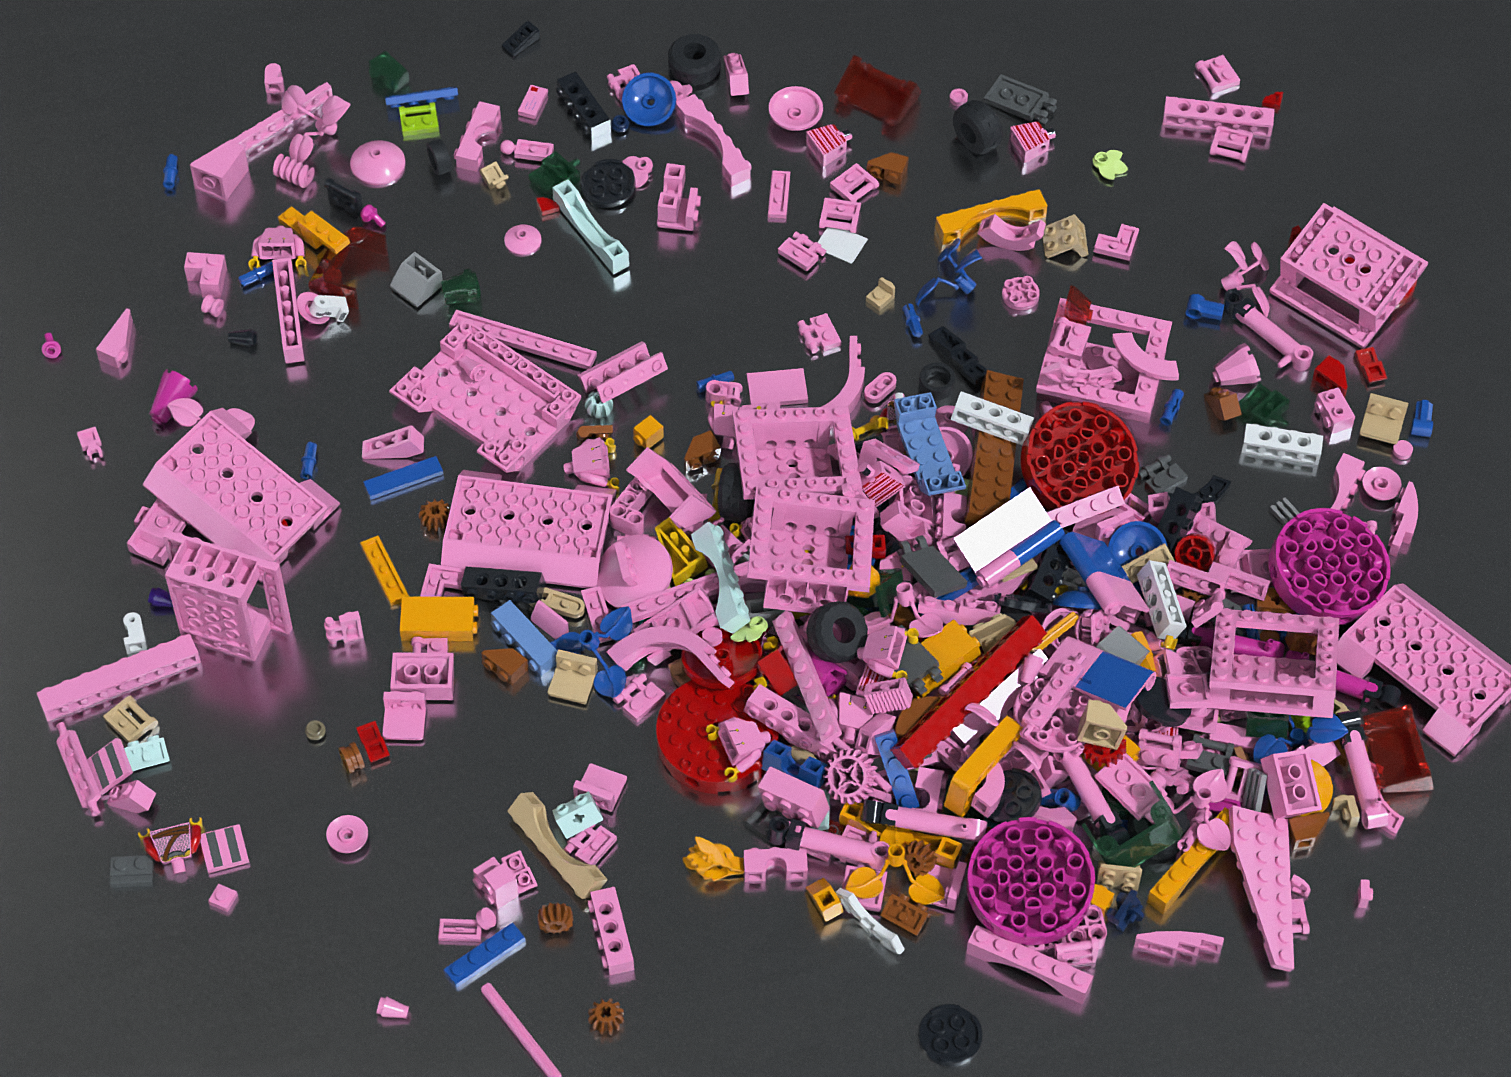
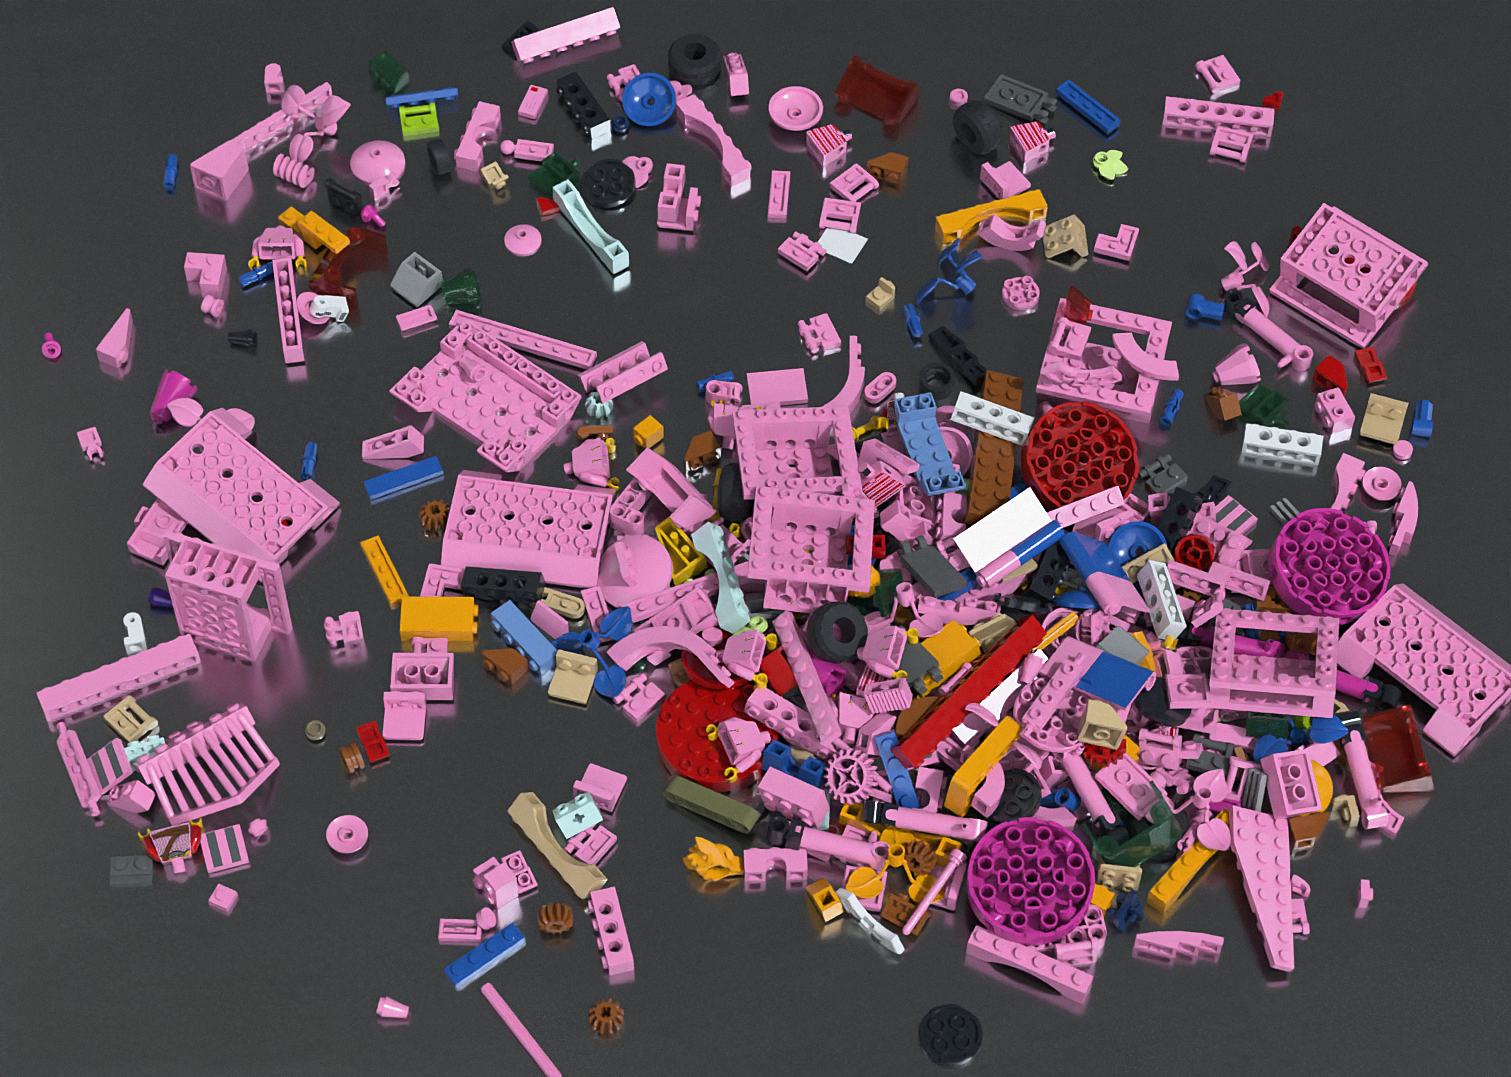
none -> bright pink plate [133,703,280,826]
none -> bright pink plate [248,818,268,837]
none -> bright pink plate [369,172,399,201]
none -> bright pink tile [396,305,437,331]
none -> bright pink brick [511,7,620,64]
none -> olive beam [663,776,760,834]
none -> bright pink torso [716,629,777,689]
none -> bright pink piece [902,848,967,935]
none -> bright pink bracket [980,161,1031,200]
none -> blue plate [1056,79,1121,134]
none -> tile [1215,495,1258,535]

